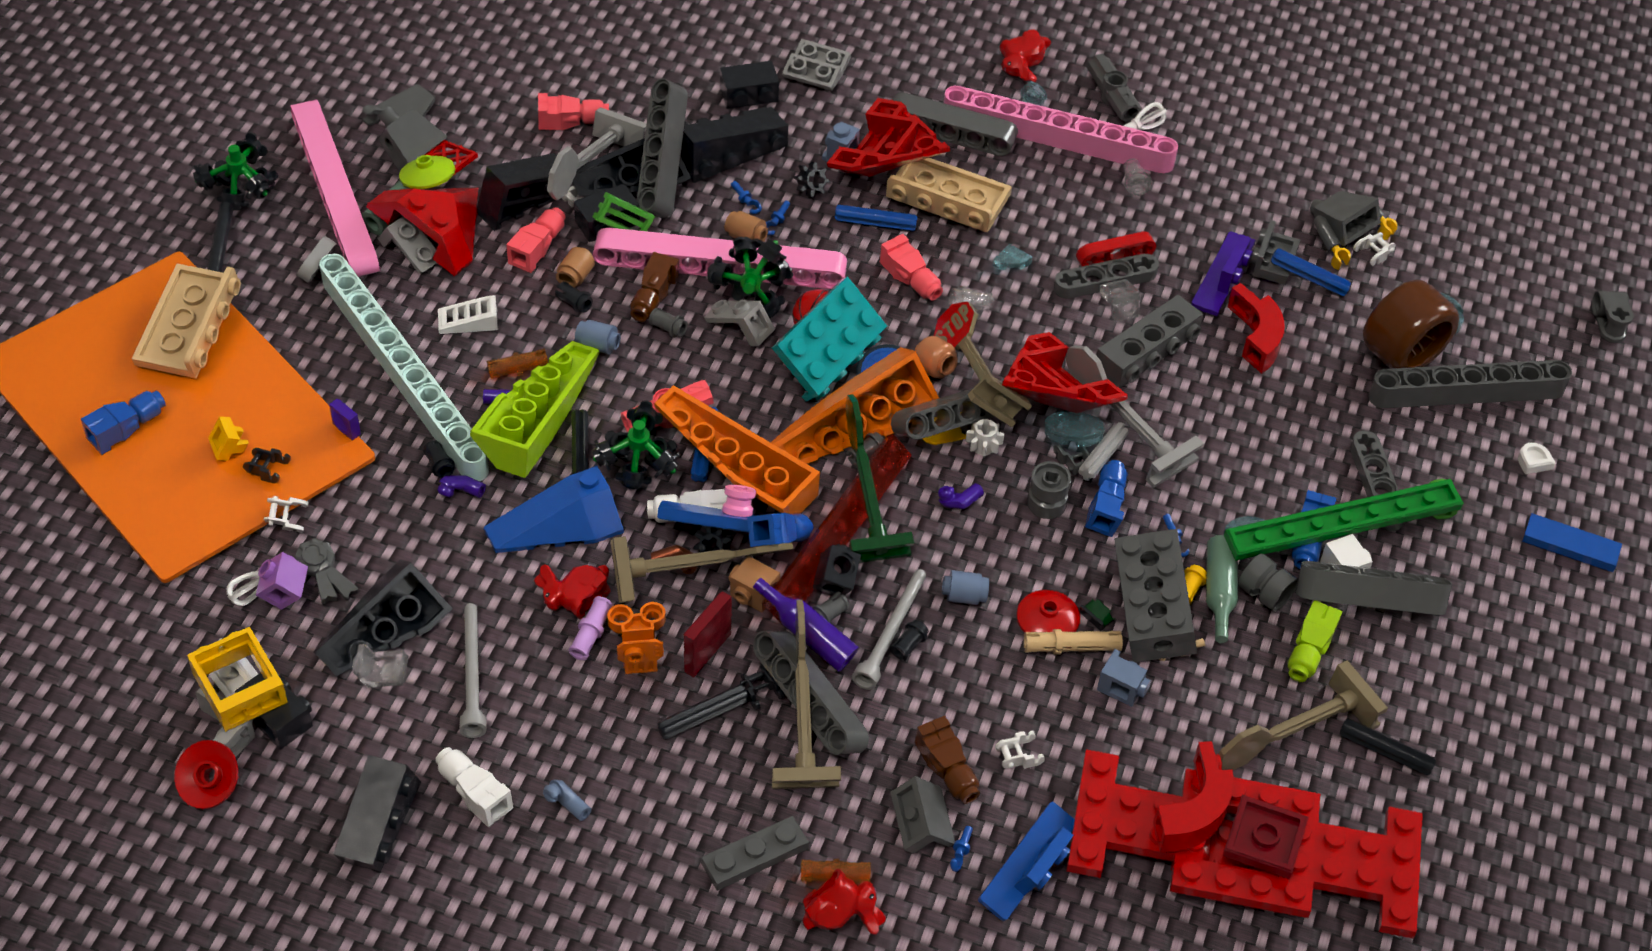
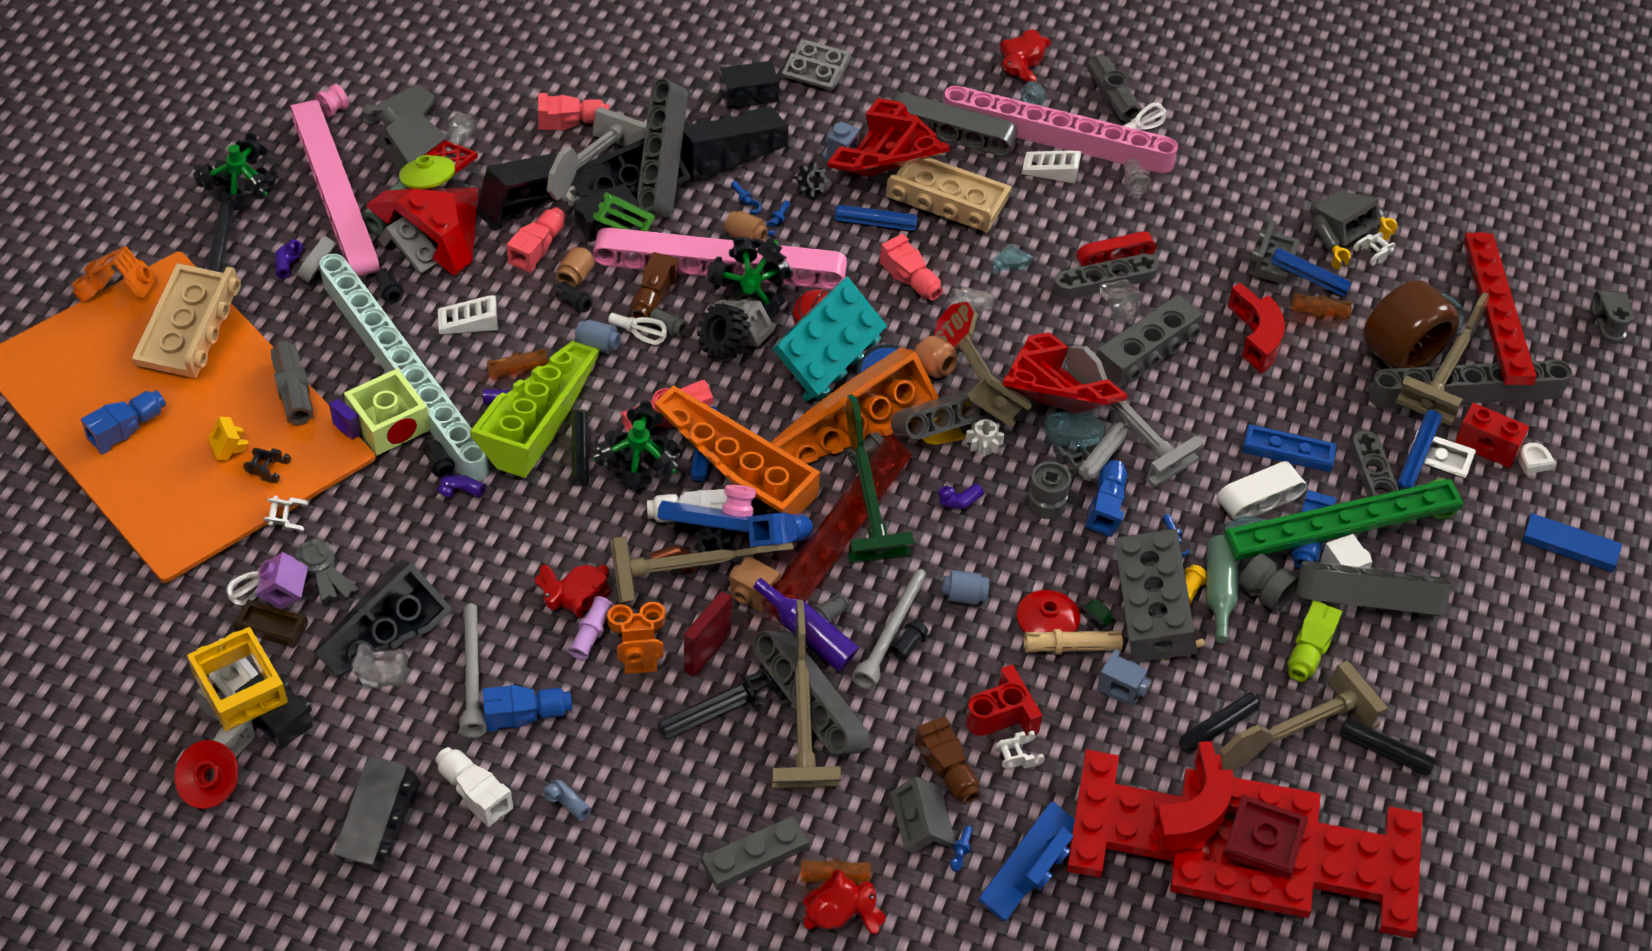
blue wedge [484,466,624,553] -> none
black brick [813,544,861,596] -> none
dark purple bracket [1191,231,1256,316] -> none
none -> orange piece [71,246,155,302]
none -> dark brown tile [233,600,308,648]
none -> dark grey piece [271,341,313,426]
none -> dark purple arm [274,239,303,279]
none -> bright pink wheel [315,83,349,117]
none -> yellowish green brick [344,368,431,456]
none -> black pin [375,268,404,303]
none -> clear cone [446,113,475,155]
none -> blue piece [482,684,572,732]
none -> white piece [608,313,667,345]
none -> black tyre [697,303,751,359]
none -> red tile [966,664,1042,736]
none -> white slope [1022,151,1081,184]
none -> black axle [1179,692,1260,753]
none -> white beam [1217,461,1307,523]
none -> blue tile [1242,424,1337,472]
none -> clear orange pin [1291,293,1352,319]
none -> dark tan piece [1396,292,1490,426]
none -> blue axle [1397,410,1442,490]
none -> white slope [1409,430,1476,478]
none -> red brick [1455,402,1530,468]
none -> red plate [1463,232,1537,385]

